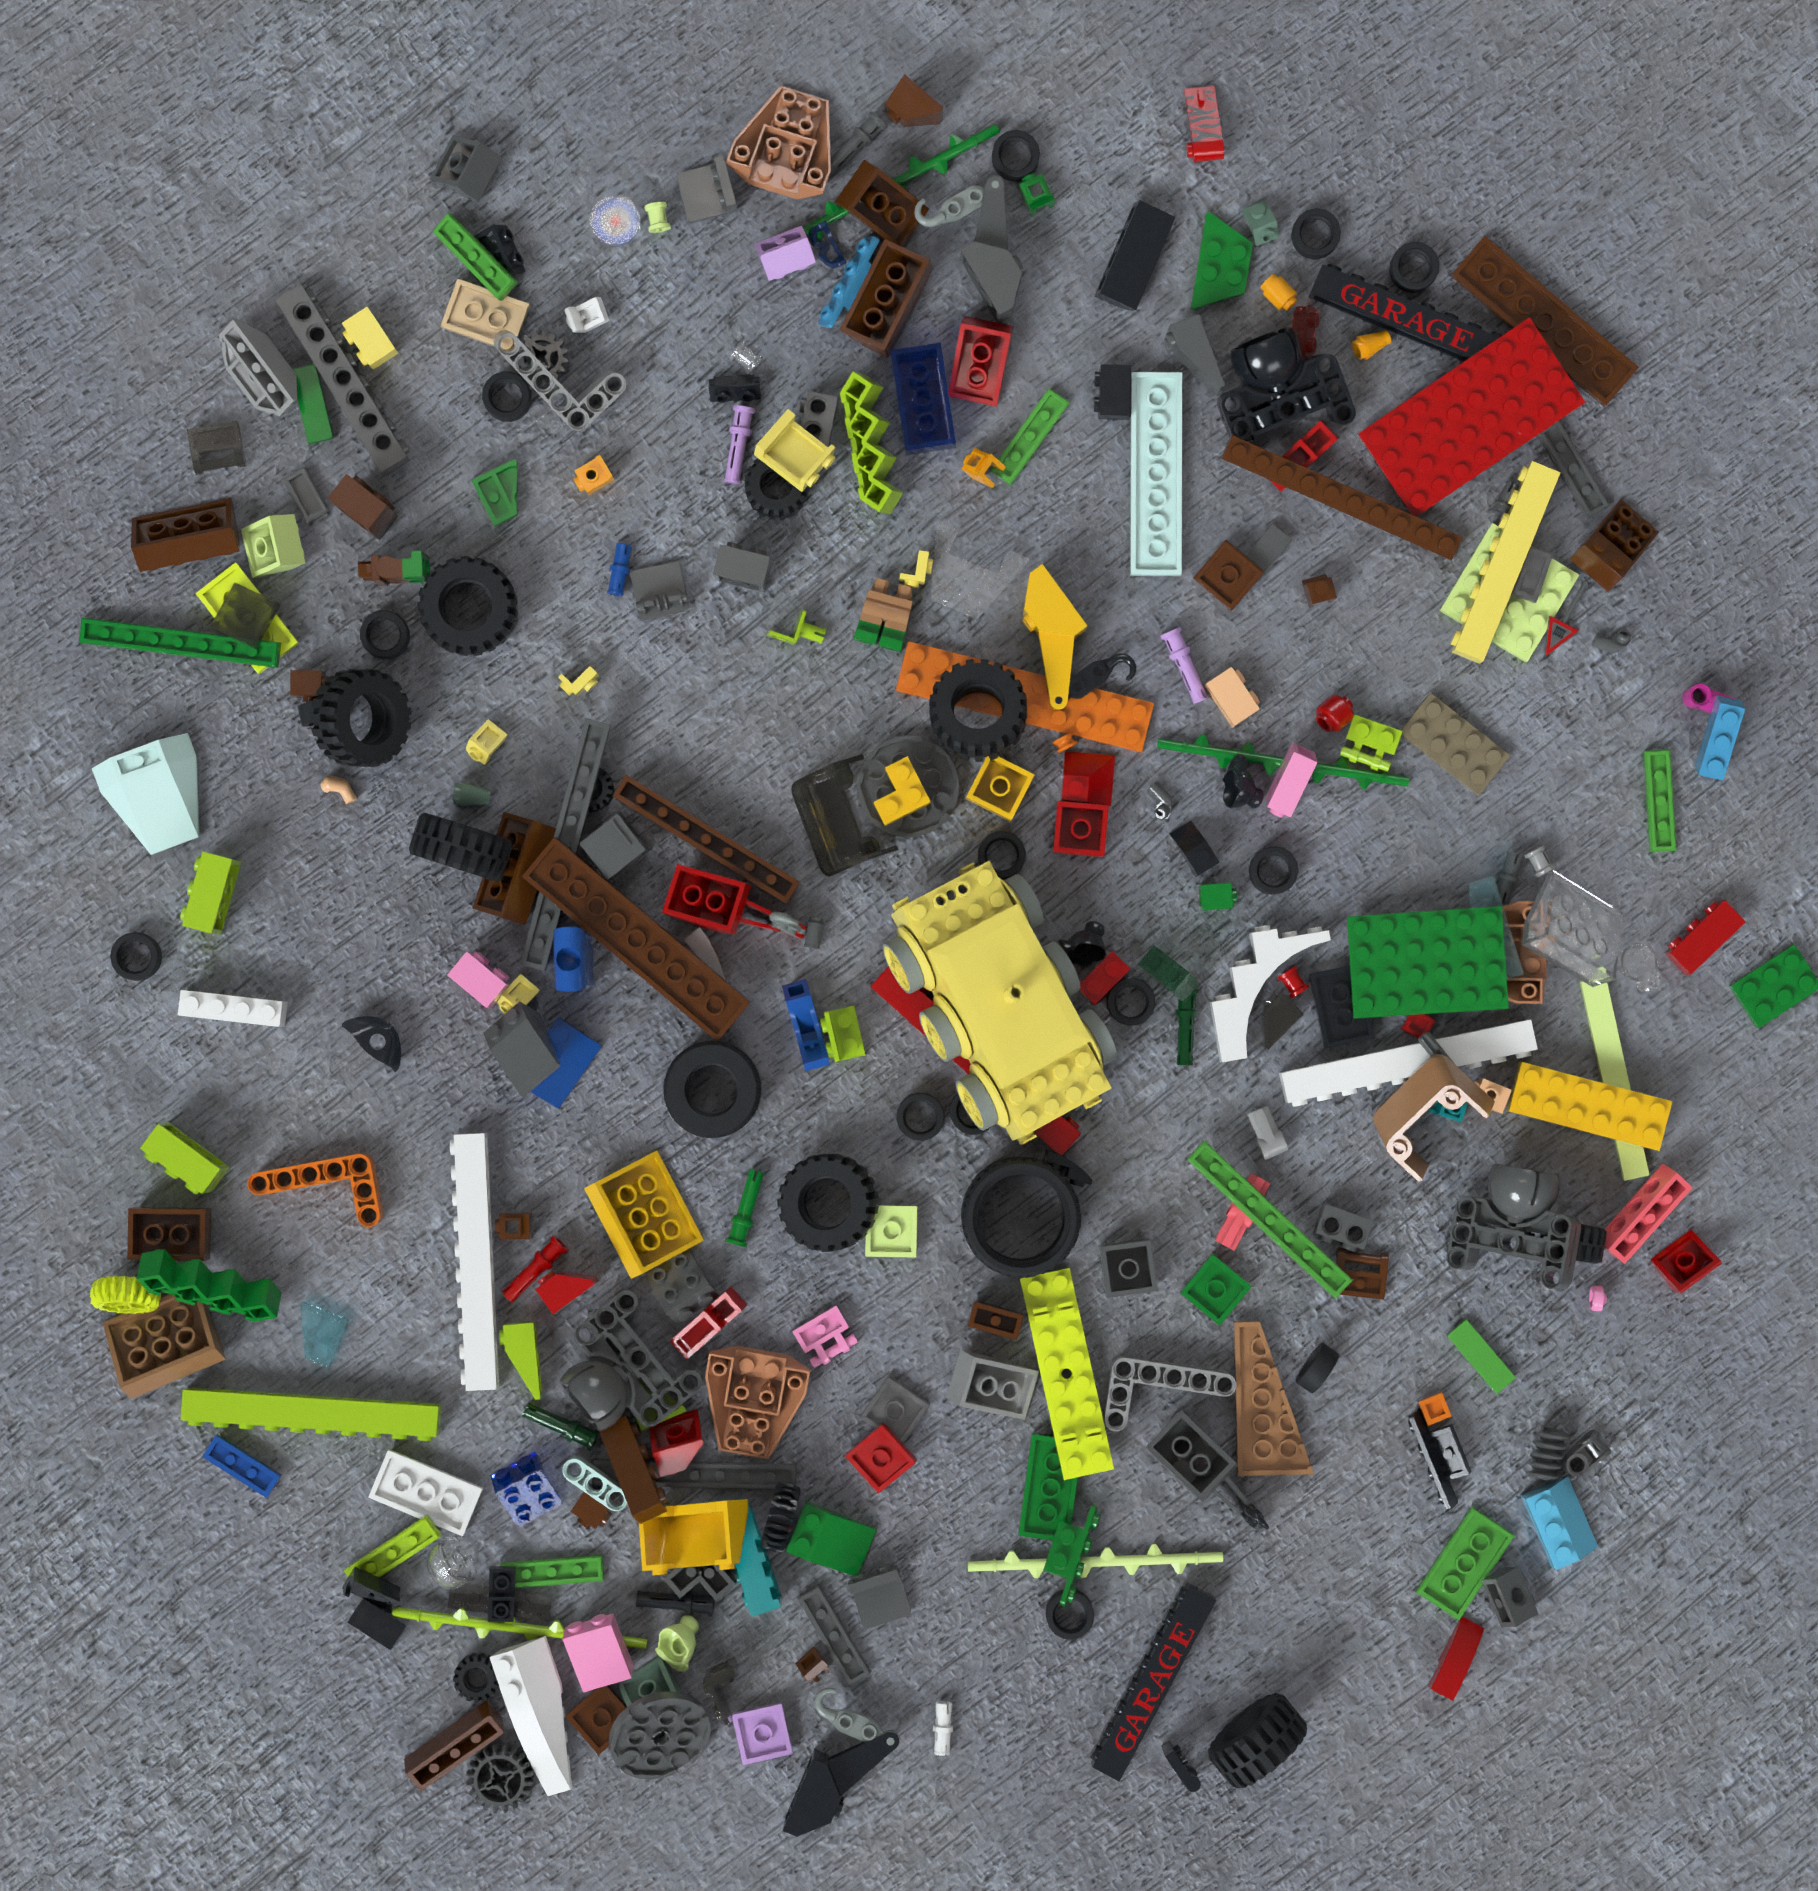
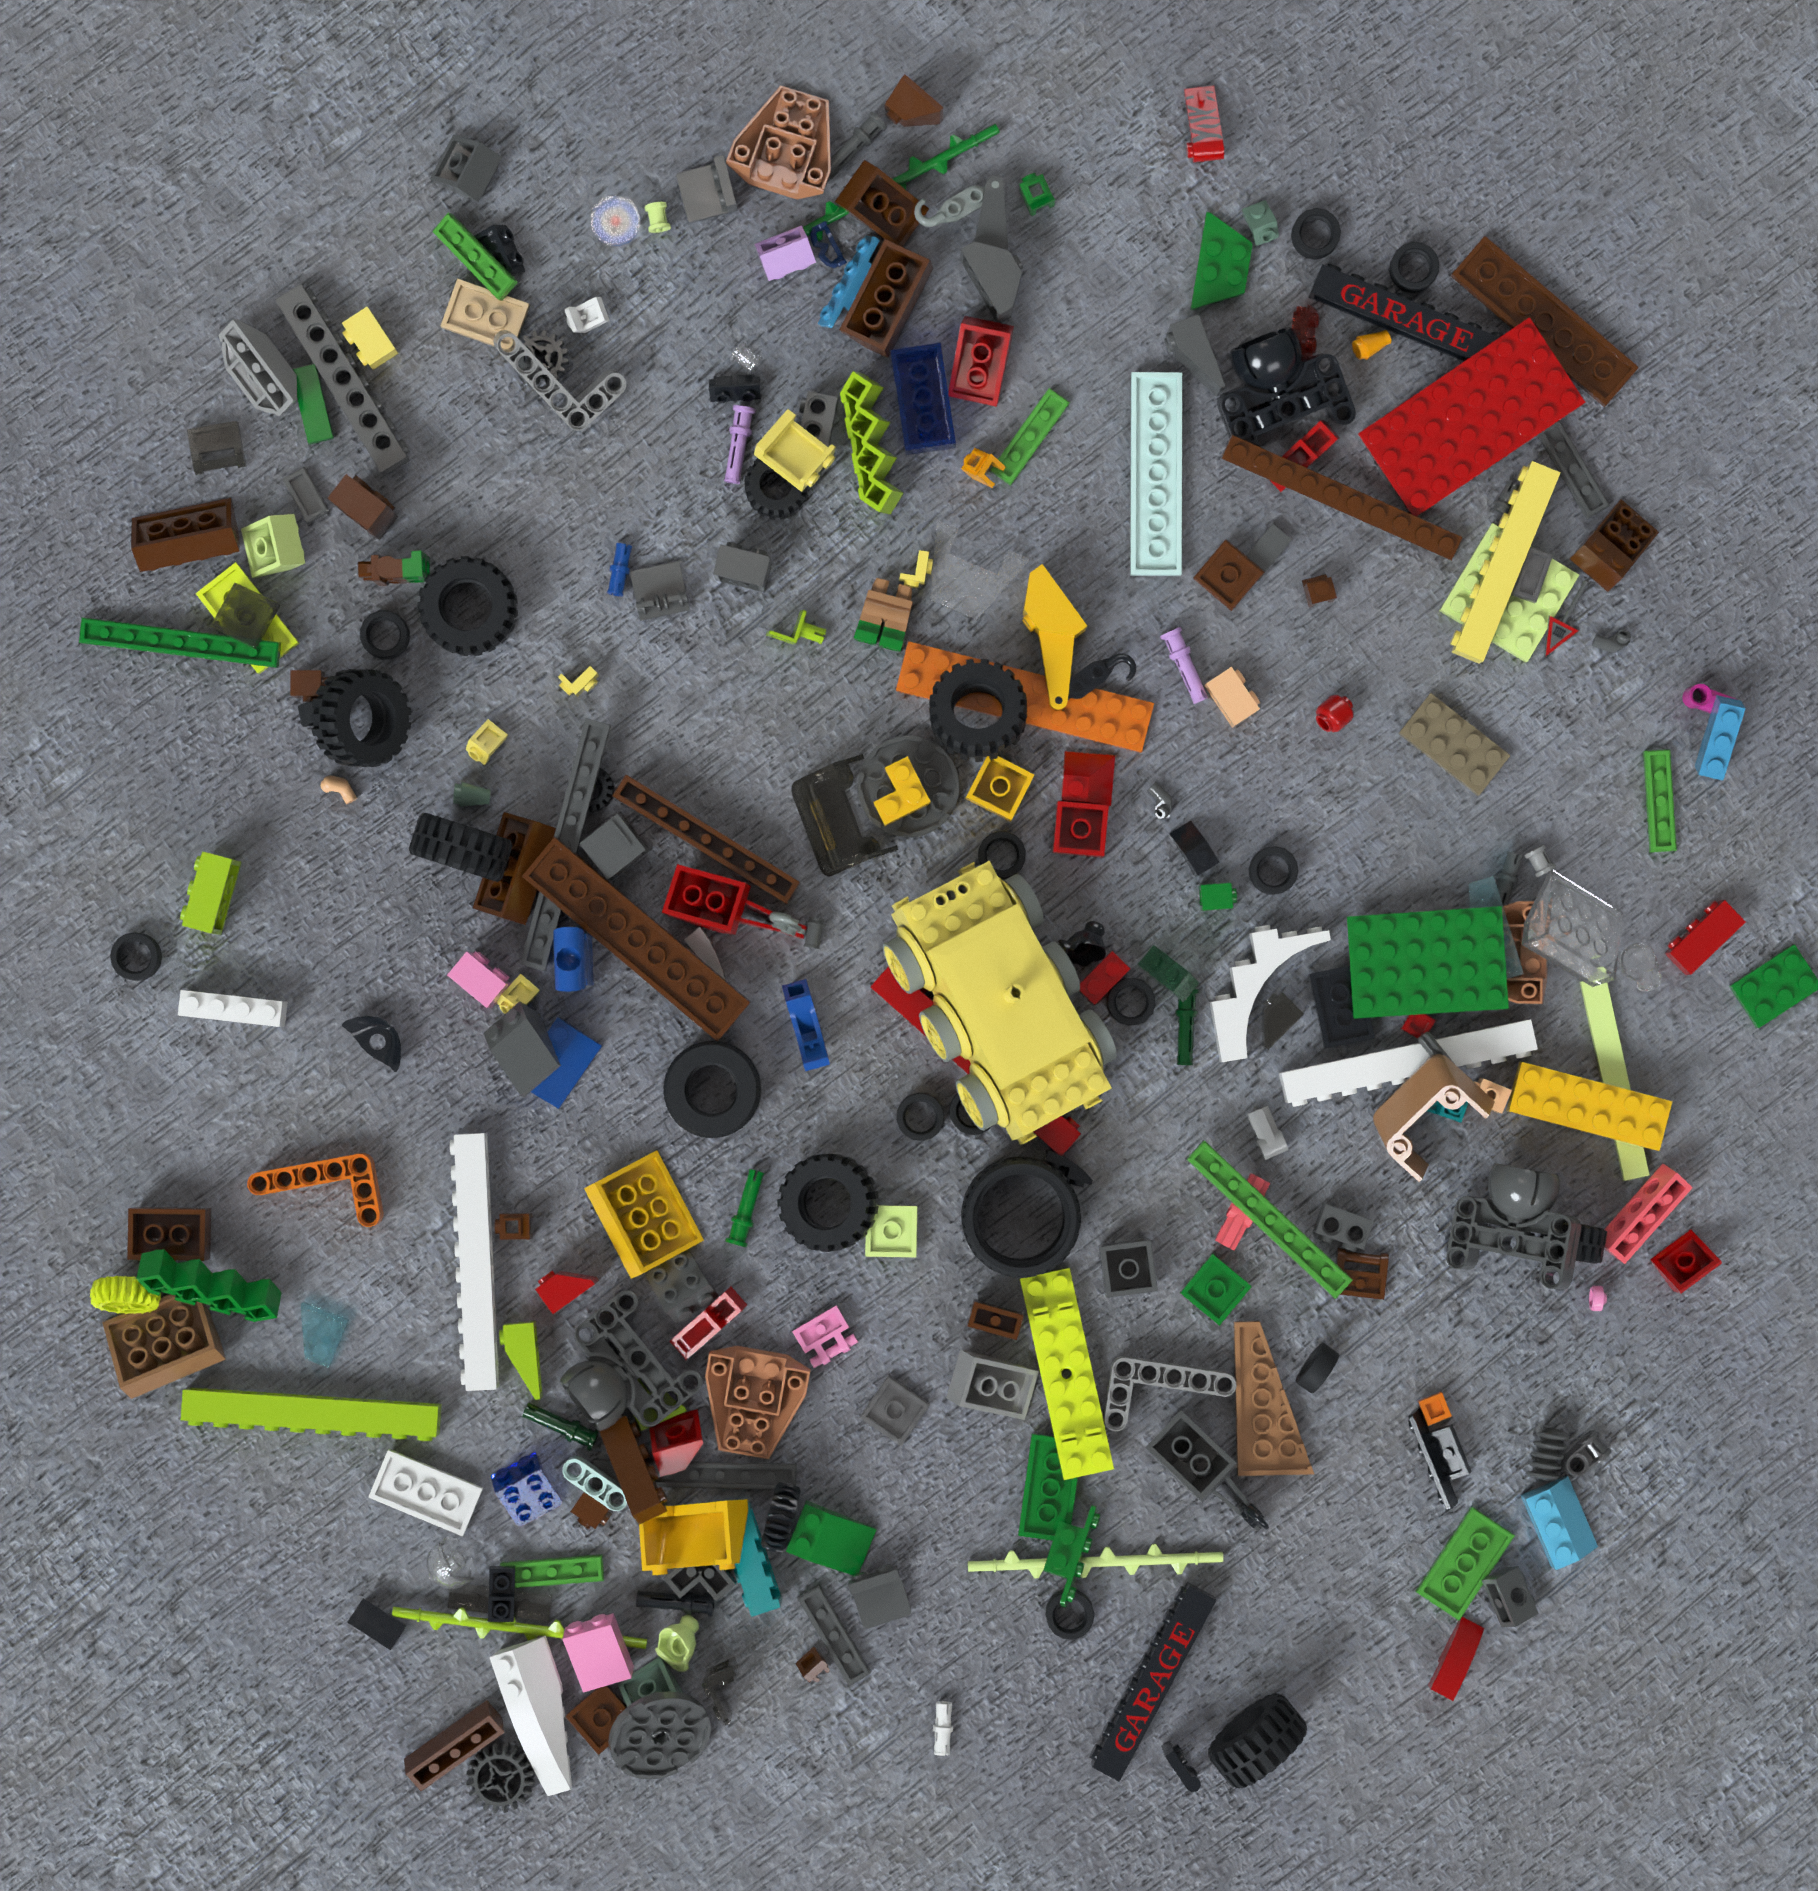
light aqua wedge [92,733,200,855] -> none
lime brick [140,1122,230,1195] -> none
blue plate [202,1434,282,1498] -> none
black hinge [342,1567,400,1616] -> none
lime tile [344,1514,442,1577] -> none
black tyre [453,1653,499,1702] -> none
green wing [471,459,518,527] -> none
black tyre [482,371,532,422] -> none
red pin [501,1235,569,1303] -> none
light orange brick [573,455,615,495] -> none
lavender plate [732,1702,793,1765] -> none
black slope [783,1687,899,1837] -> none
lime bracket [820,1006,866,1062] -> none
red plate [845,1422,917,1494] -> none
black tyre [992,130,1040,182] -> none
orange bush [1052,732,1078,754] -> none
black brick [1094,200,1176,311] -> none
black brick [1094,364,1131,420] -> none
green plant [1157,734,1409,790] -> none
black hair [1222,754,1264,809] -> none
light orange brick [1260,273,1298,311] -> none
bright pink brick [1266,742,1317,818] -> none
red bush [1277,965,1310,999] -> none
lime plate [1340,715,1403,772] -> none
bright green tile [1446,1319,1516,1394] -> none

